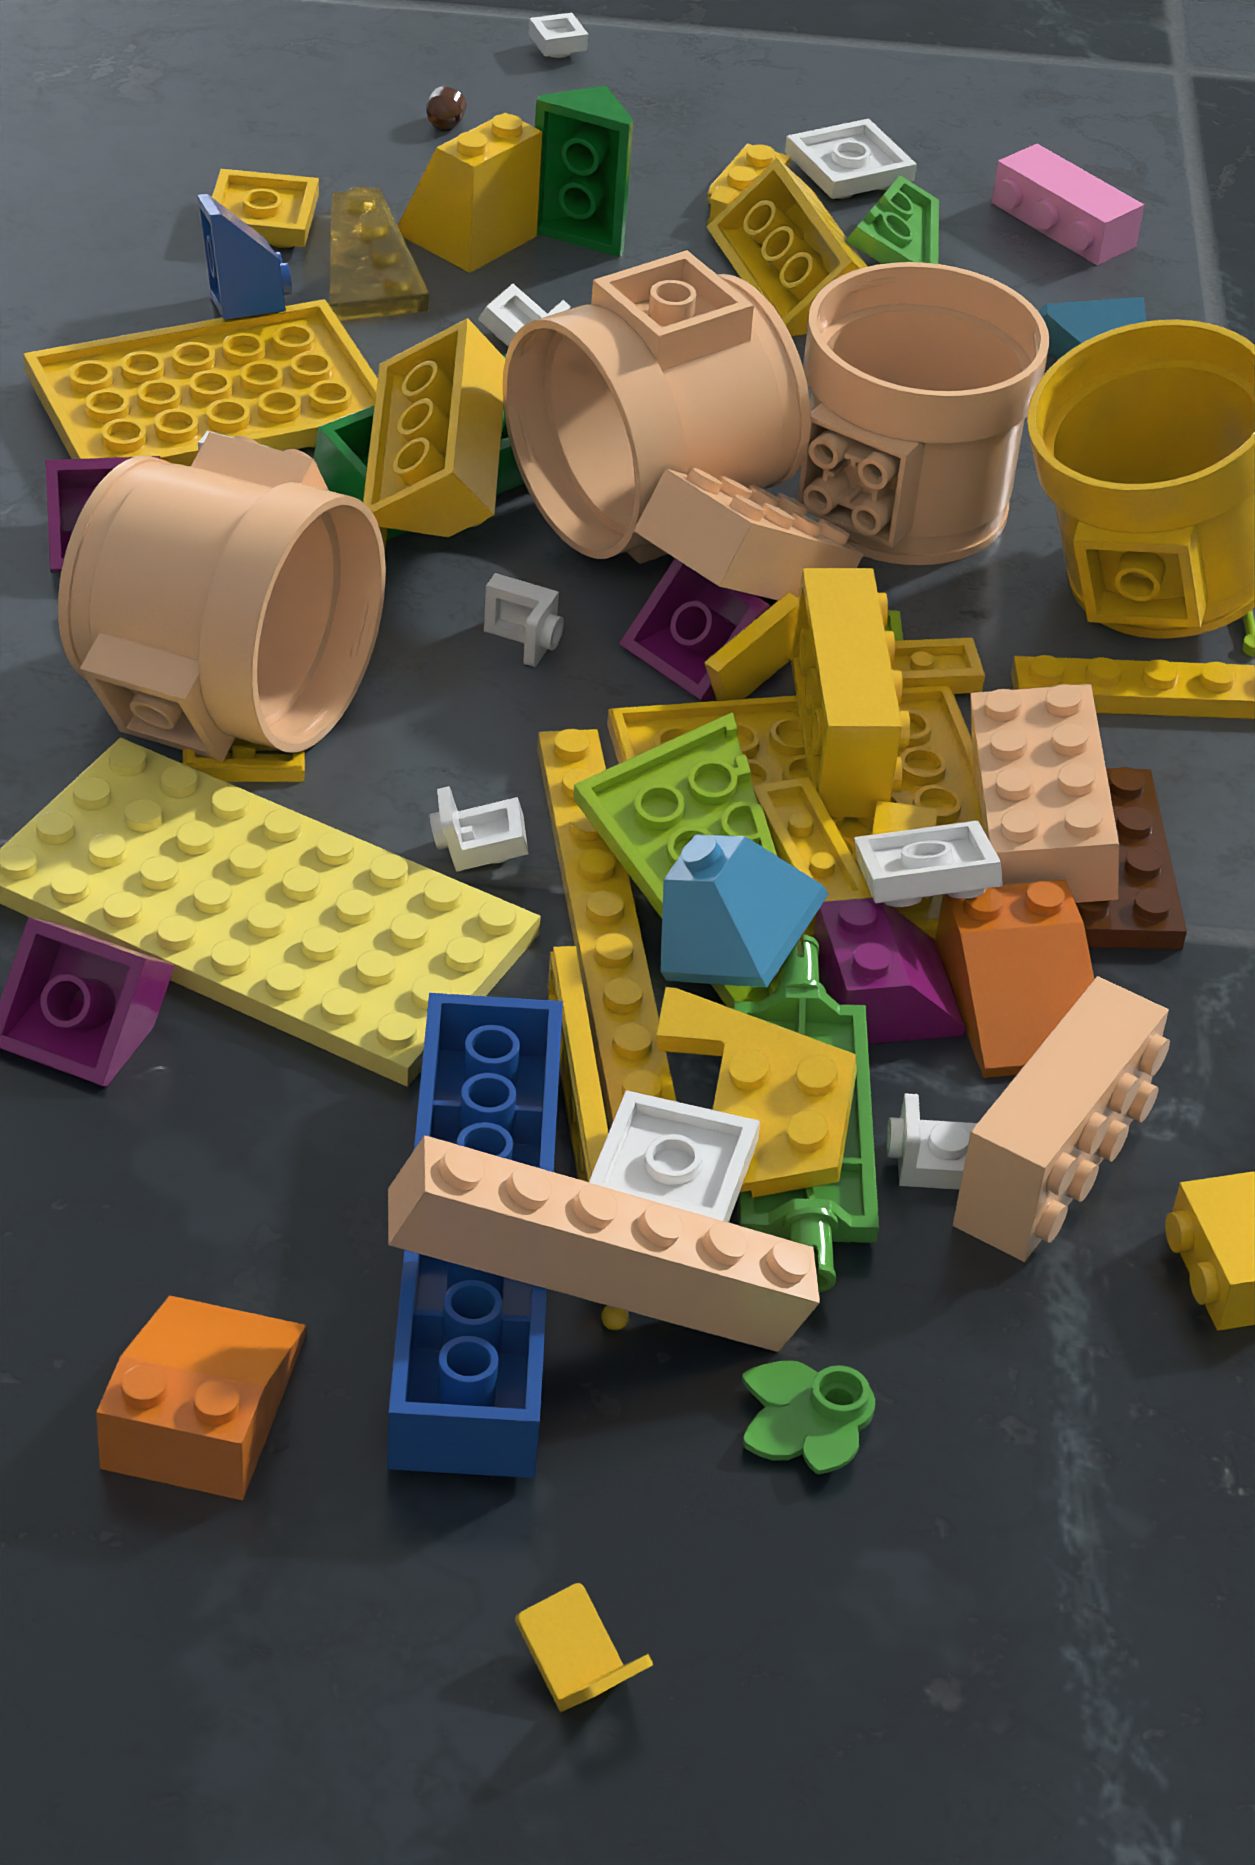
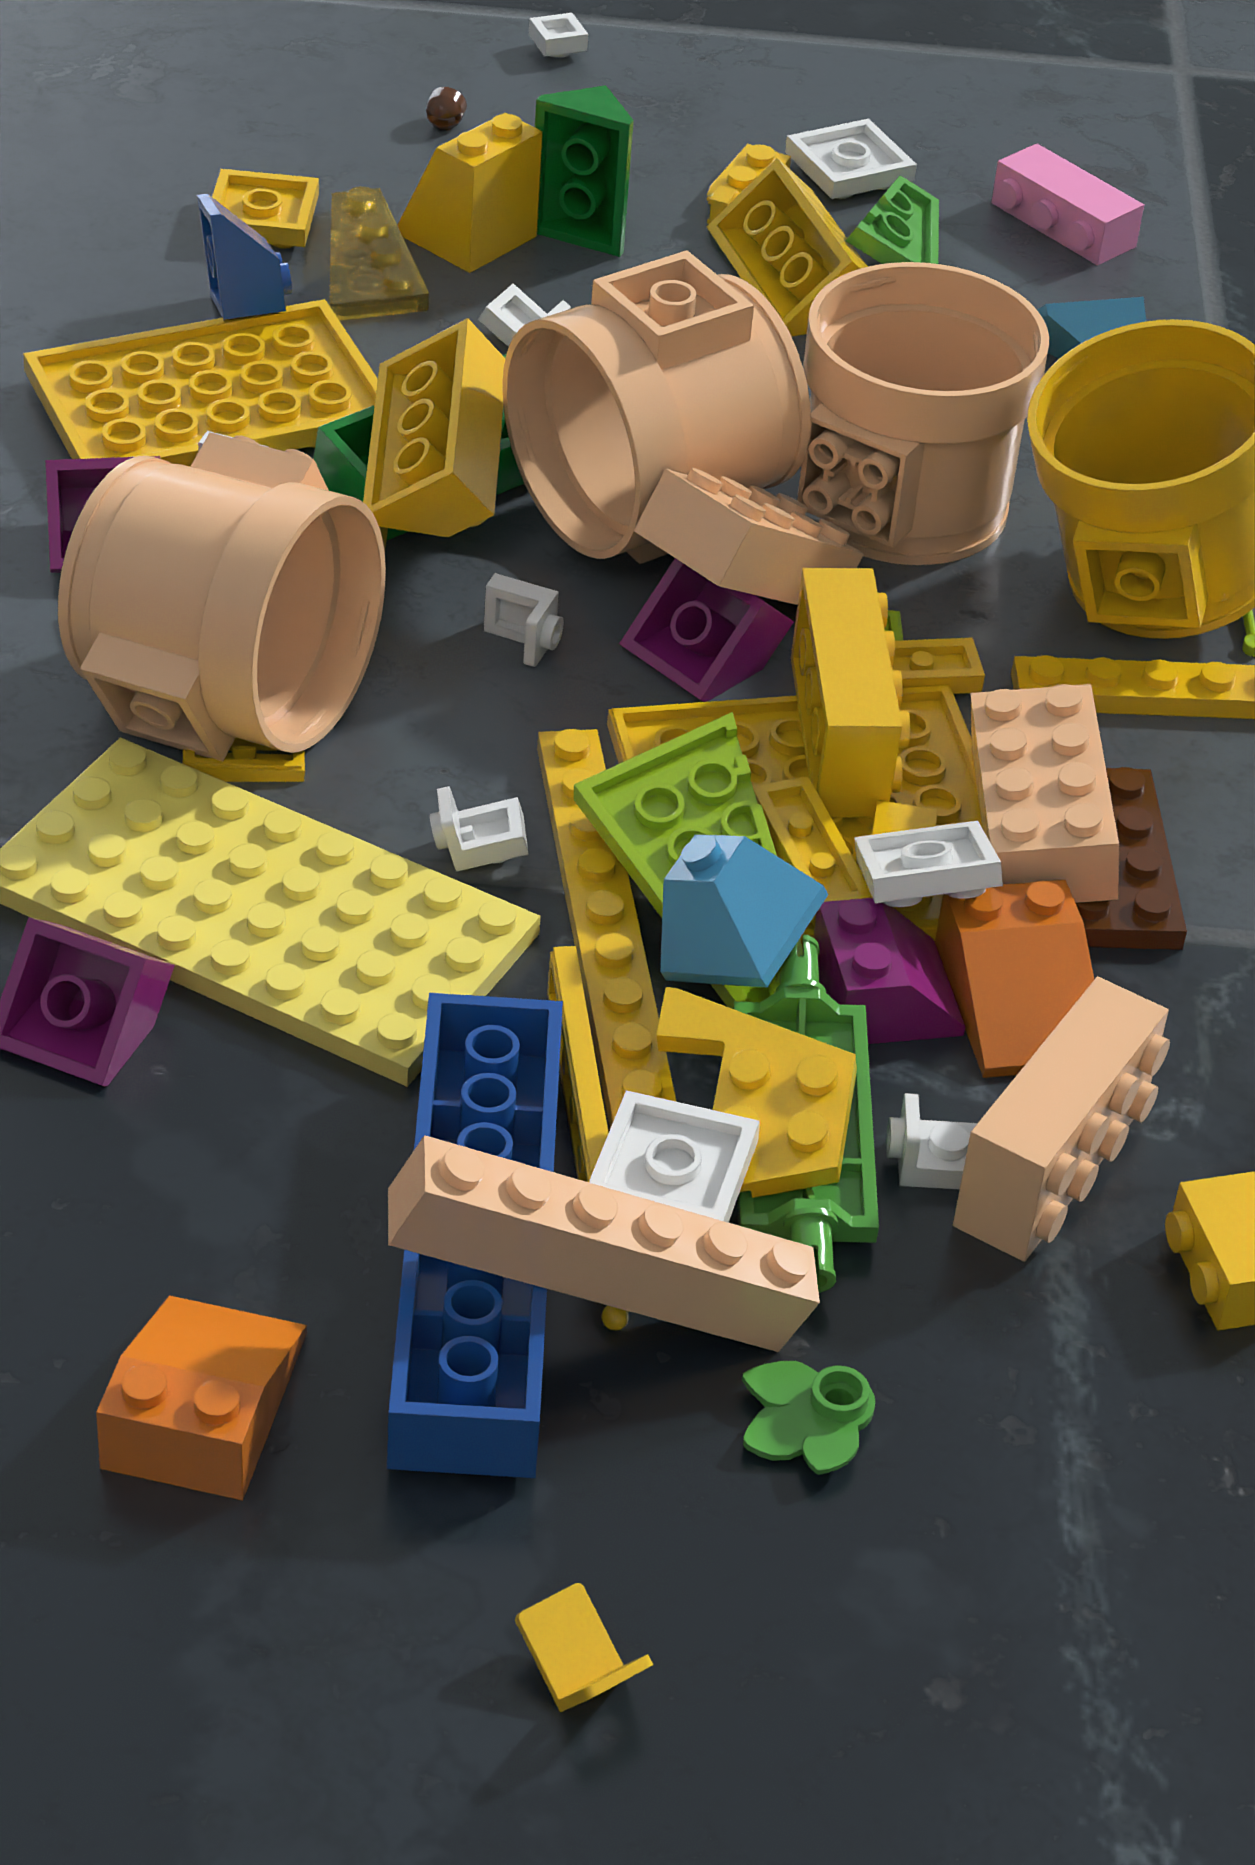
yellow tile [705,592,799,701] -> none

